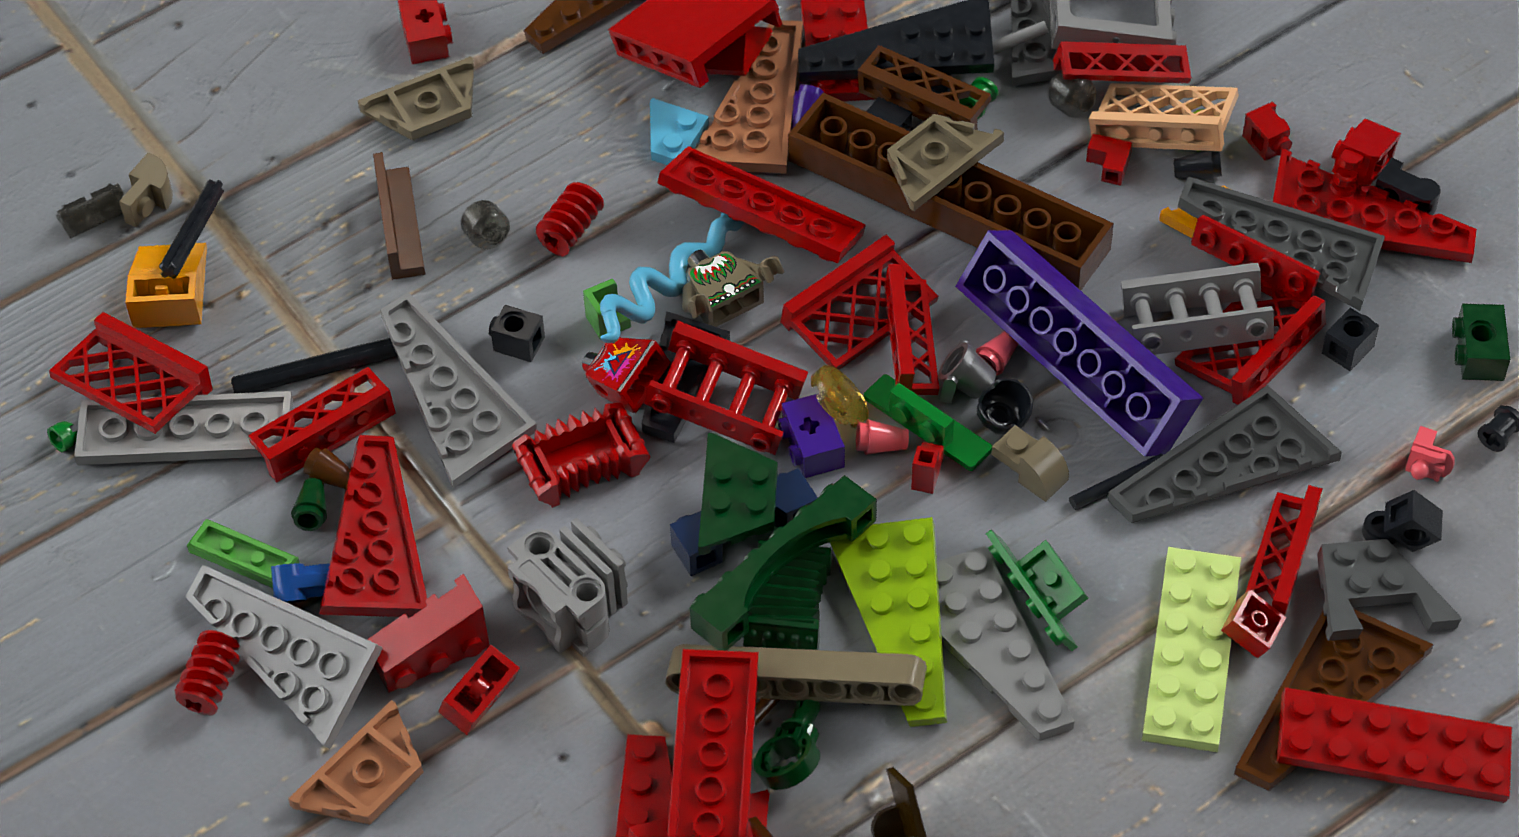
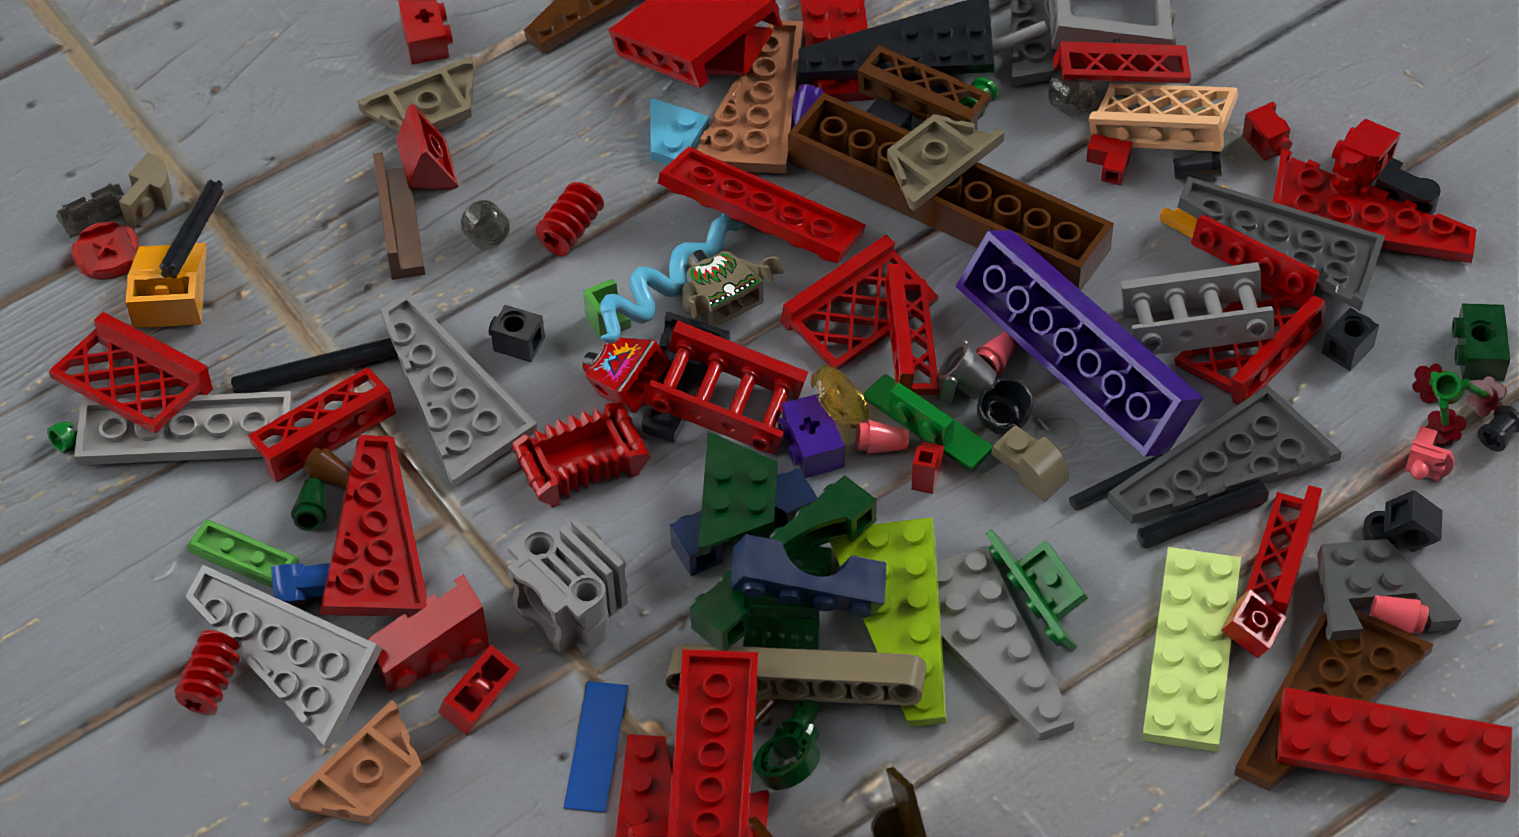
none -> red tile [72,221,140,280]
none -> red slope [396,104,459,189]
none -> blue sticker [564,681,628,812]
none -> dark blue arch [730,534,887,618]
none -> black axle [1137,481,1269,549]
none -> coral cone [1369,595,1429,635]
none -> dark red plant [1412,363,1507,445]

